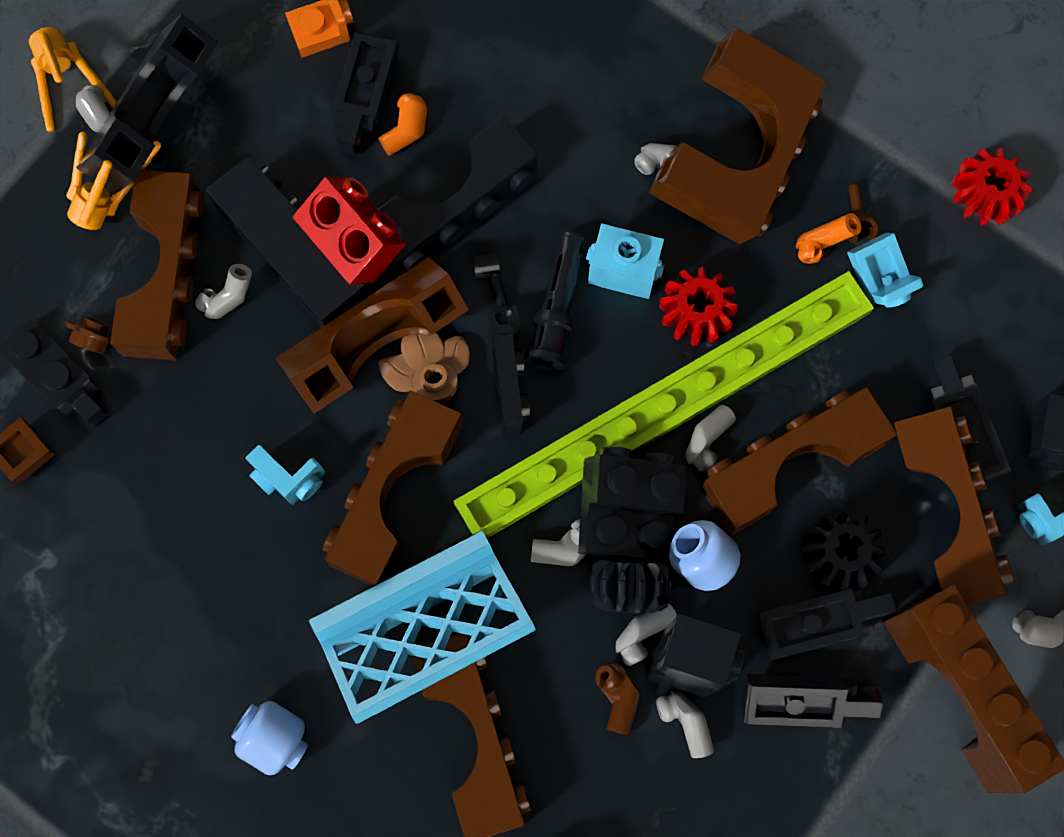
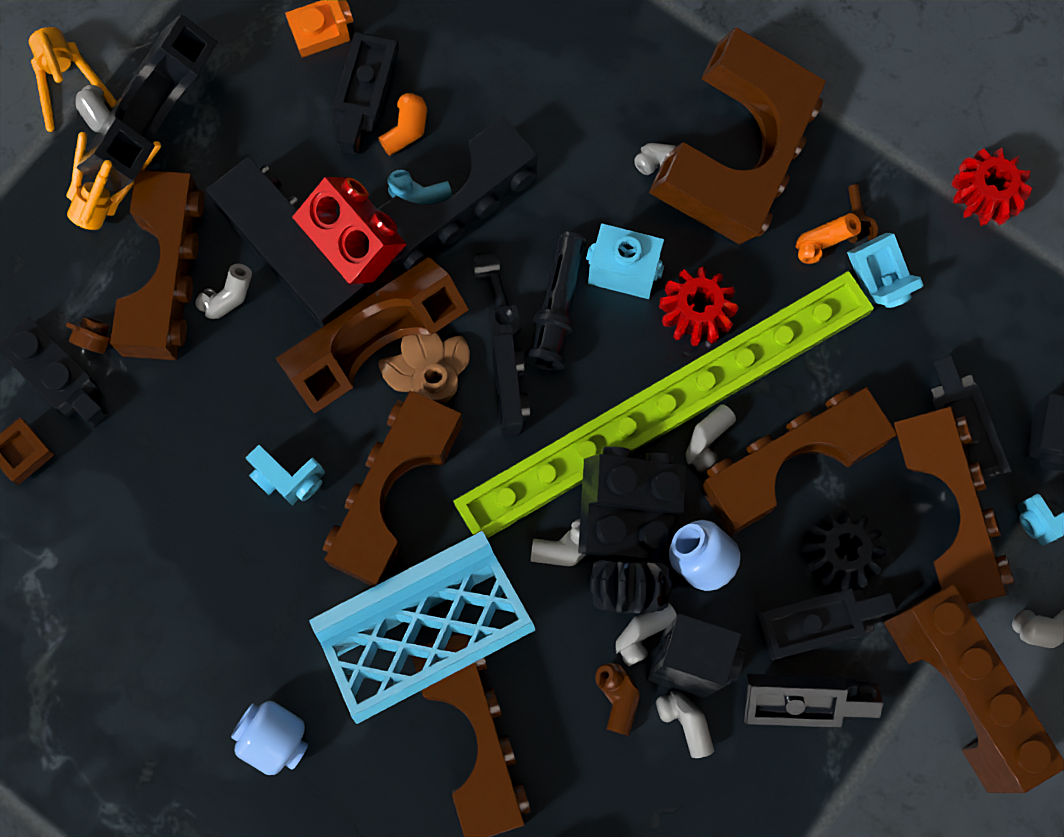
none -> medium azure arm [388,170,453,204]

